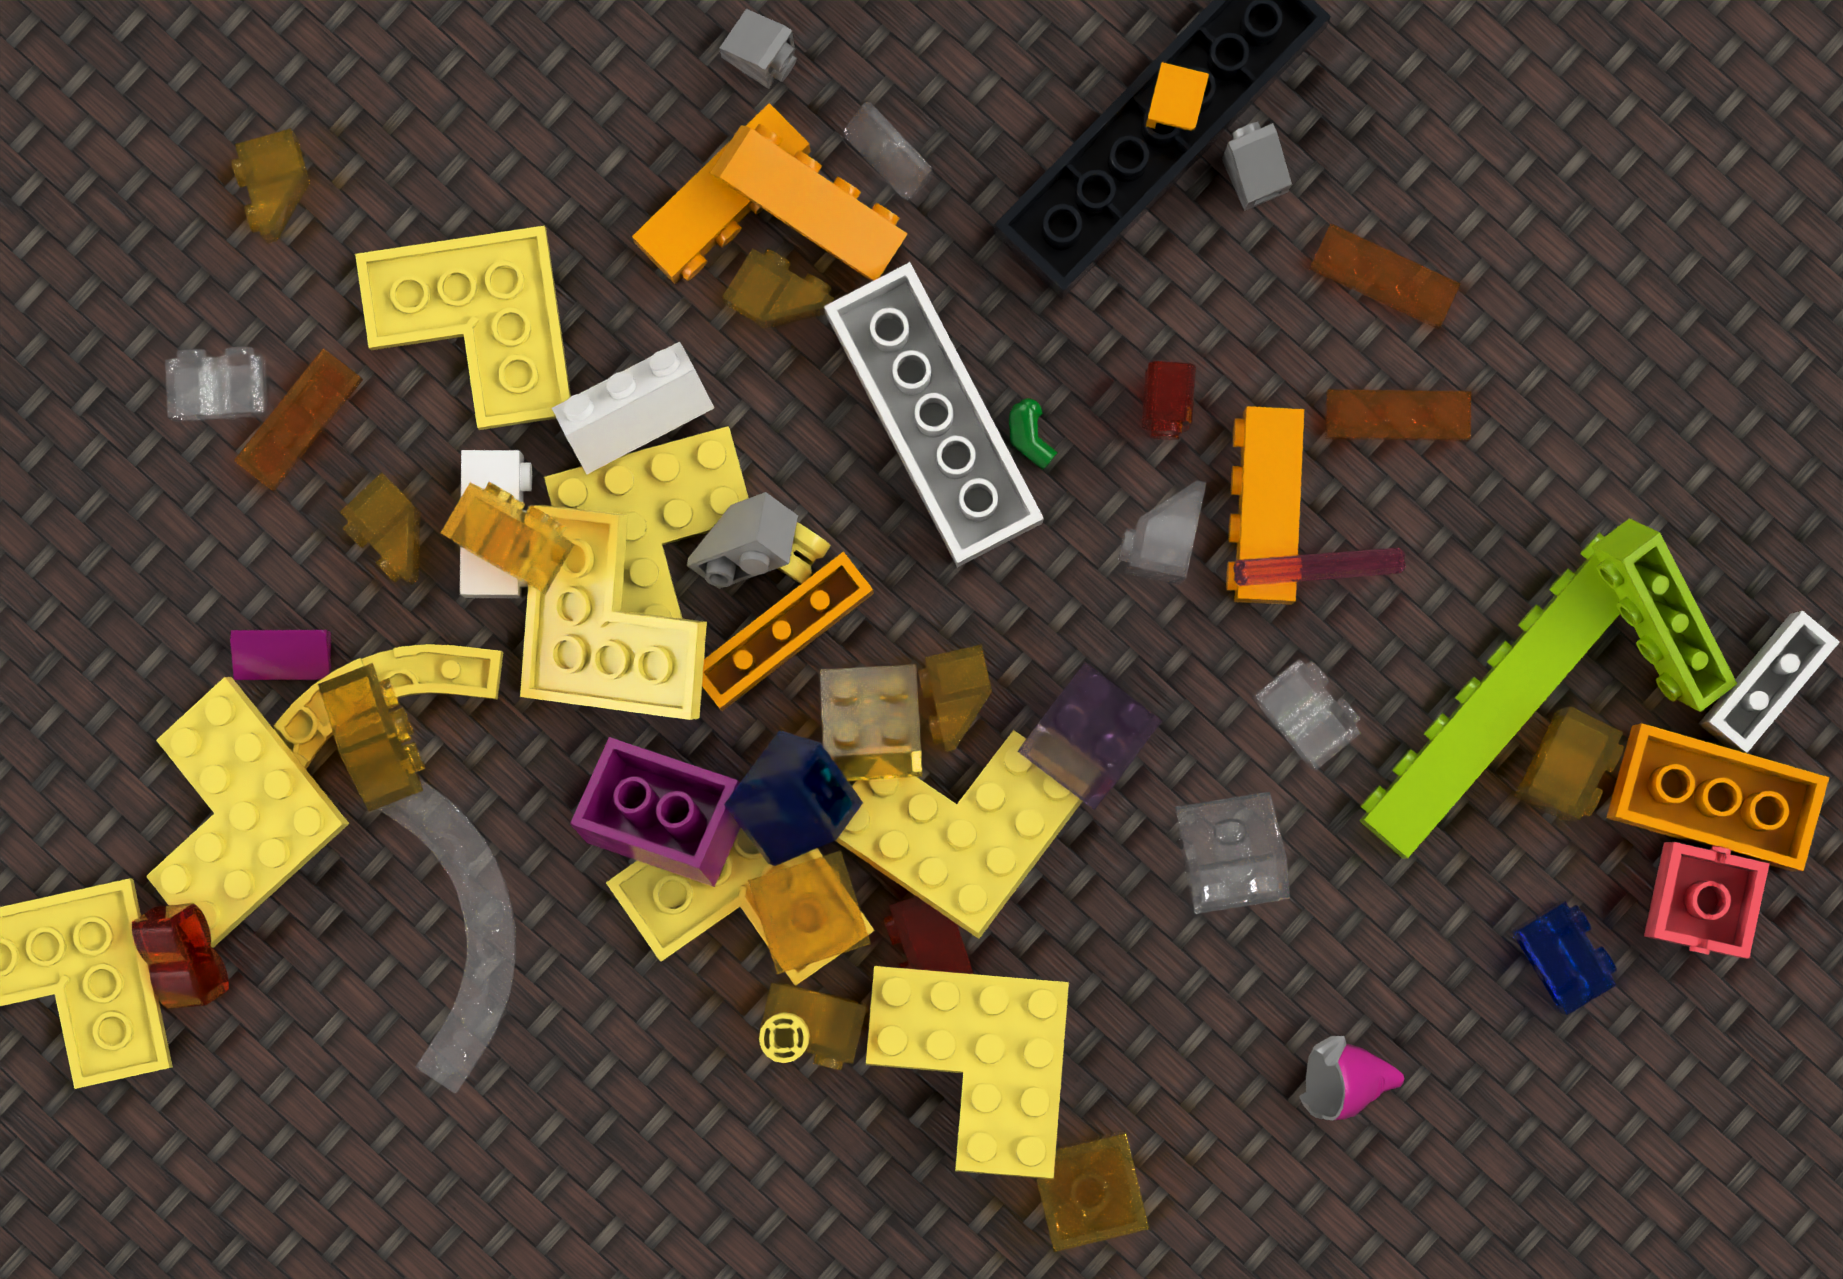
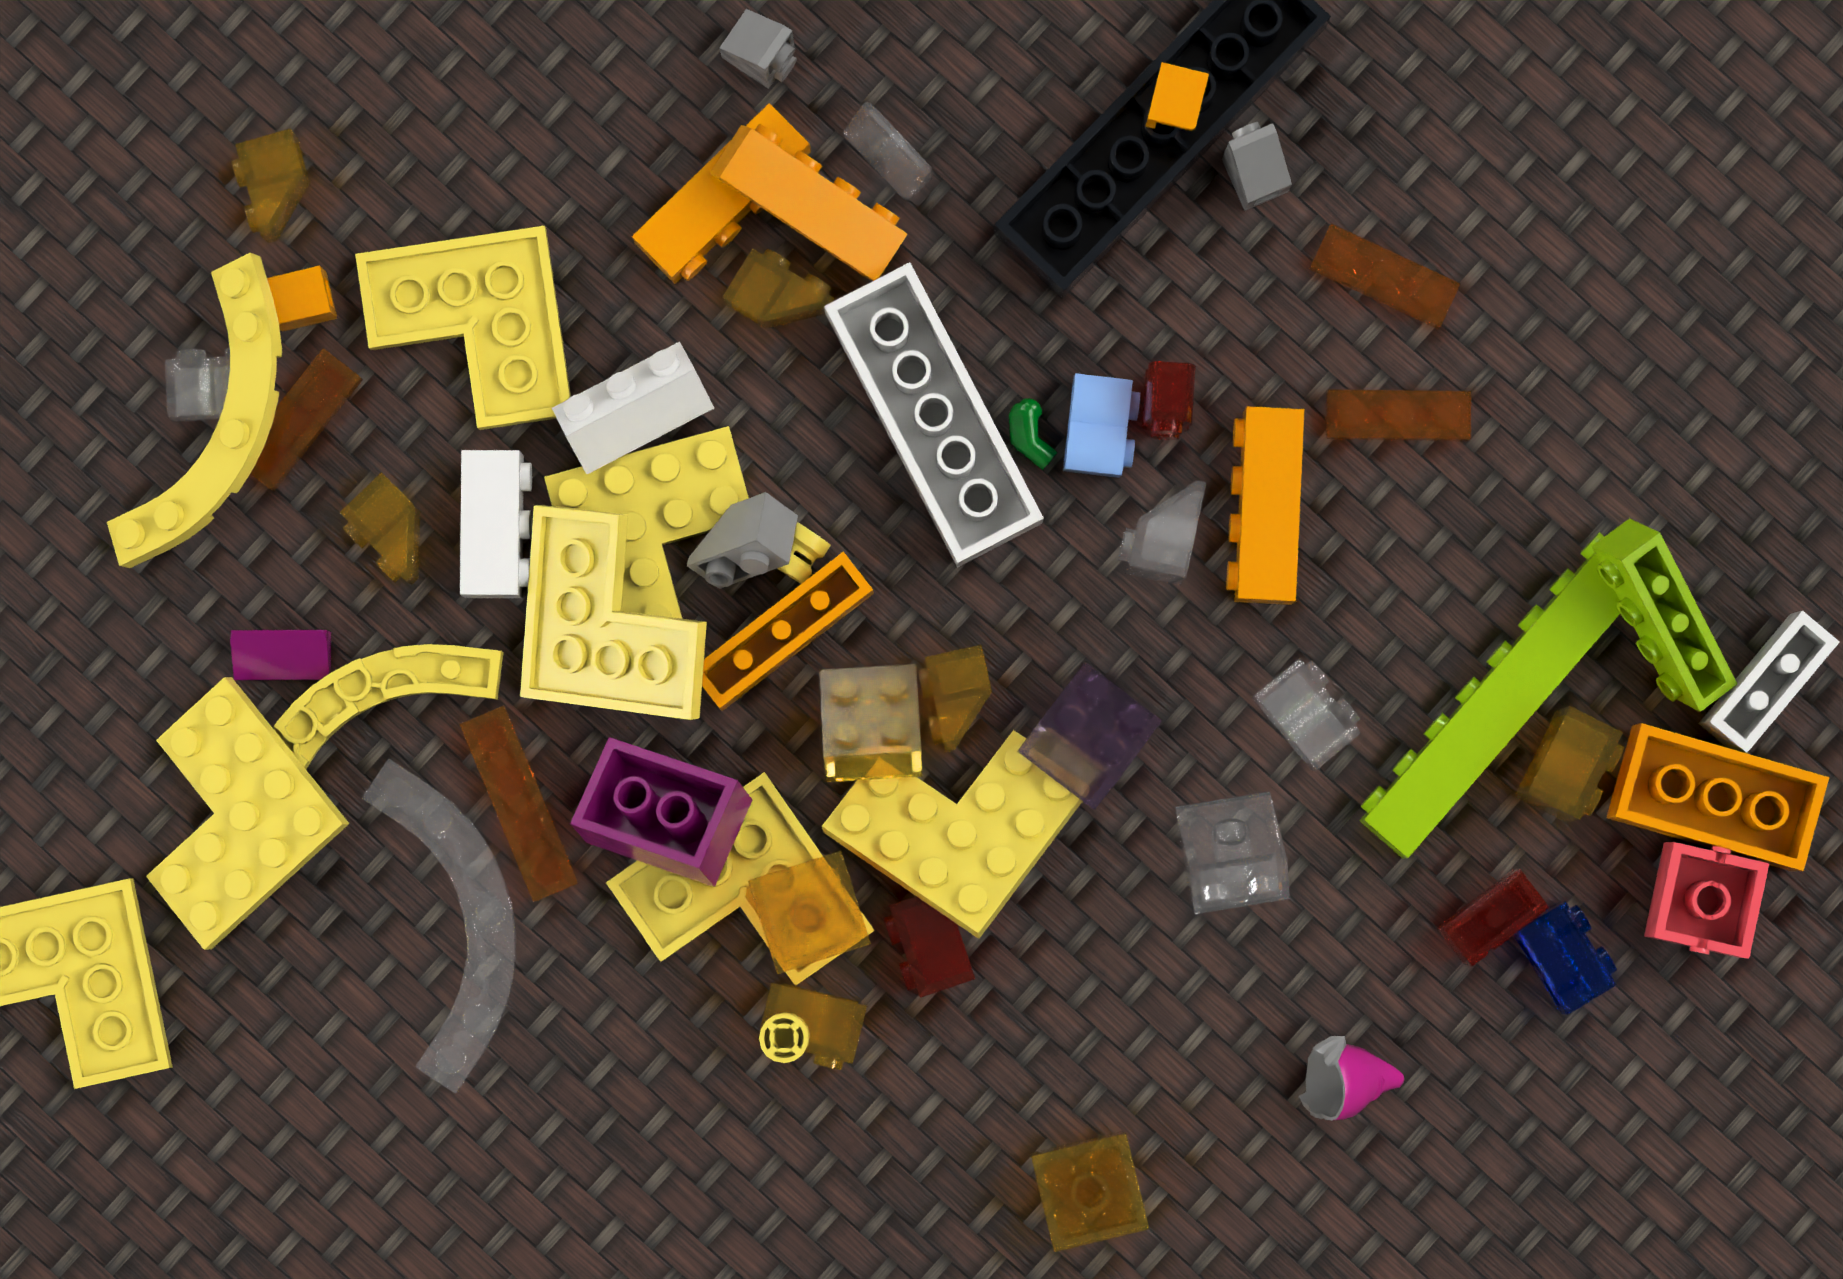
clear red brick [132,903,229,1009] -> none
clear yellow brick [318,663,425,812] -> none
clear yellow brick [441,482,574,595] -> none
clear blue slope [724,730,863,866] -> none
light yellow plate [866,966,1069,1179] -> none
clear pink axle [1233,548,1406,586] -> none
none -> light yellow plate [107,253,282,568]
none -> light orange panel [267,265,337,331]
none -> clear orange plate [459,706,579,902]
none -> light blue brick [1063,373,1140,478]
none -> clear red brick [1436,869,1549,967]

